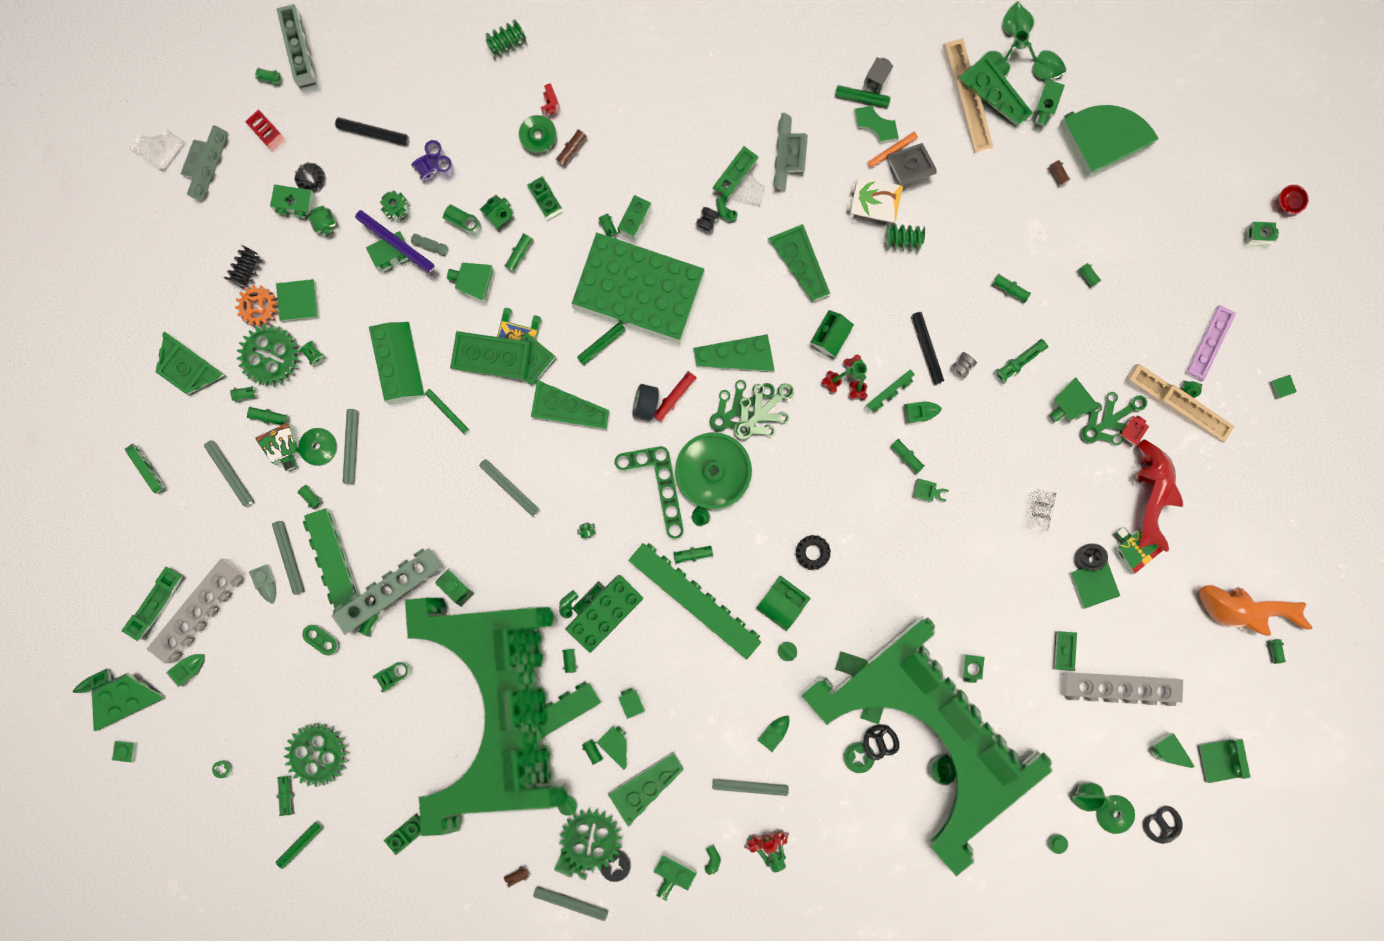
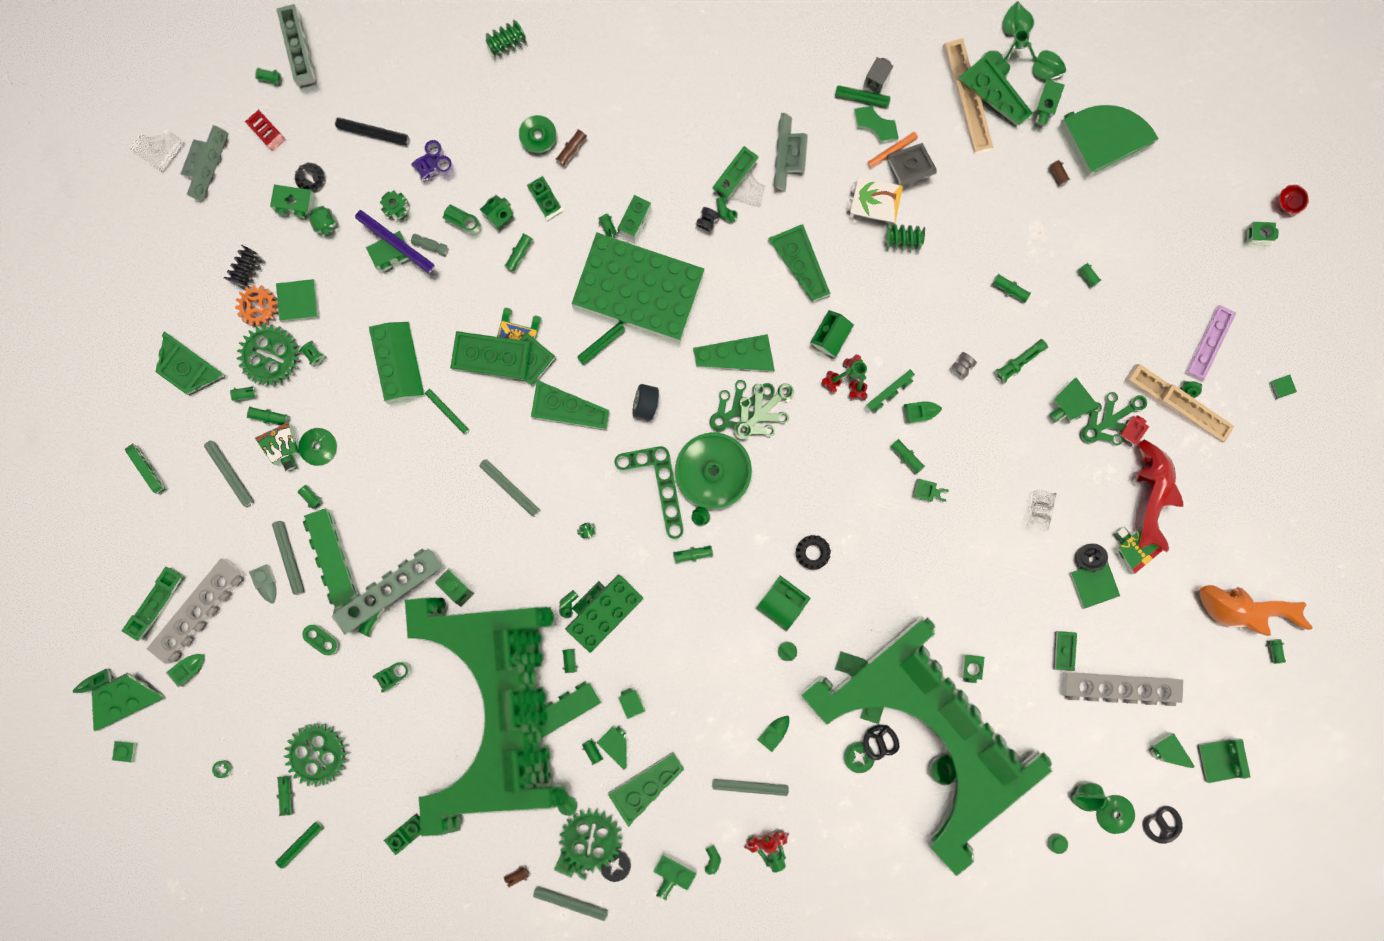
sand green axle [342,409,358,485] -> none
green torso [446,262,494,303] -> none
red bracket [540,83,560,115] -> none
green brick [628,543,762,660] -> none
red pin [654,371,697,423] -> none
black axle [912,312,944,385] -> none

